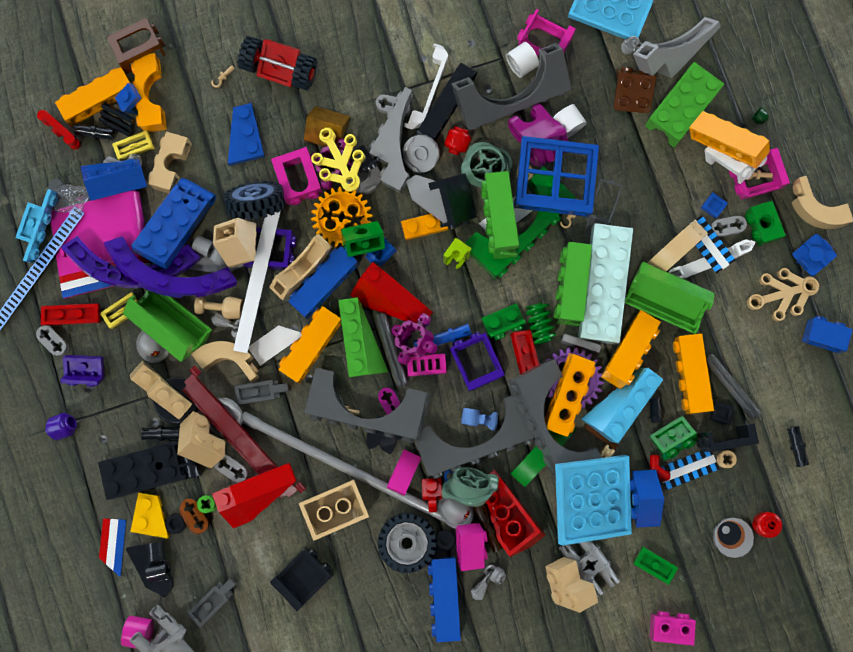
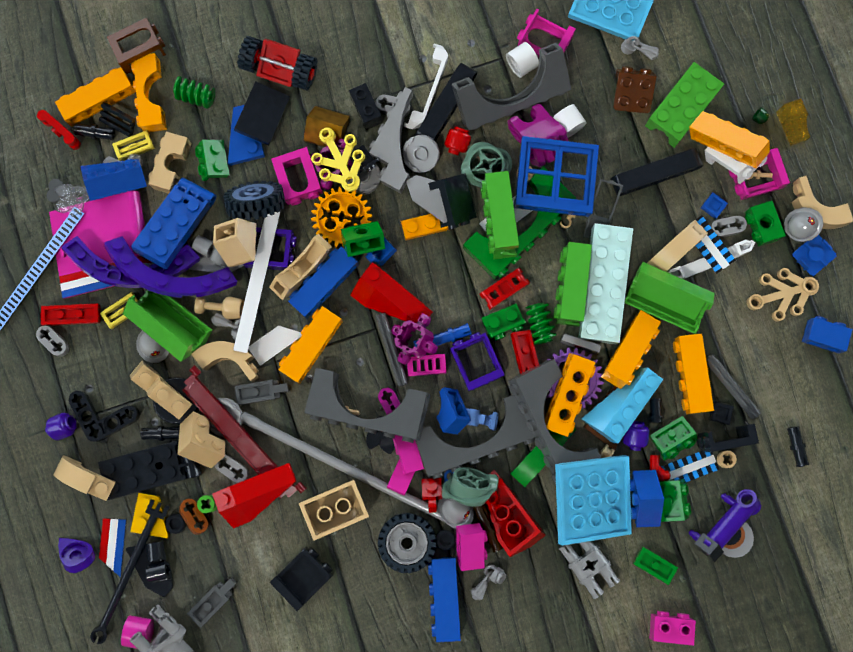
medium azure bracket [15,189,58,263] -> none
dark purple bracket [60,355,105,387] -> none
blue bracket [115,83,142,114] -> none
tan hand [211,65,235,88] -> none
bright green wedge [338,297,388,378] -> none
lime hinge [443,238,472,269] -> none
tan brick [545,557,598,613] -> none
light grey arch [633,17,721,78] -> none
red head [752,511,782,538] -> none
none -> tan arch [53,455,116,501]
none -> dark purple piece [58,538,95,573]
none -> black beam [68,391,140,442]
none -> black hinge [90,499,170,644]
none -> green piece [173,76,215,109]
none -> bracket [195,140,229,181]
none -> black tile [234,81,290,146]
none -> black brick [349,83,382,130]
none -> dark pink slope [393,435,424,474]
none -> blue arch [437,387,471,434]
none -> red plate [479,267,530,310]
none -> black beam [610,148,703,197]
none -> dark purple head [623,421,649,451]
none -> green bracket [659,479,691,522]
none -> dark purple piece [689,489,761,562]
none -> clear yellow arch [776,98,810,146]
none -> light grey hat [784,207,824,242]

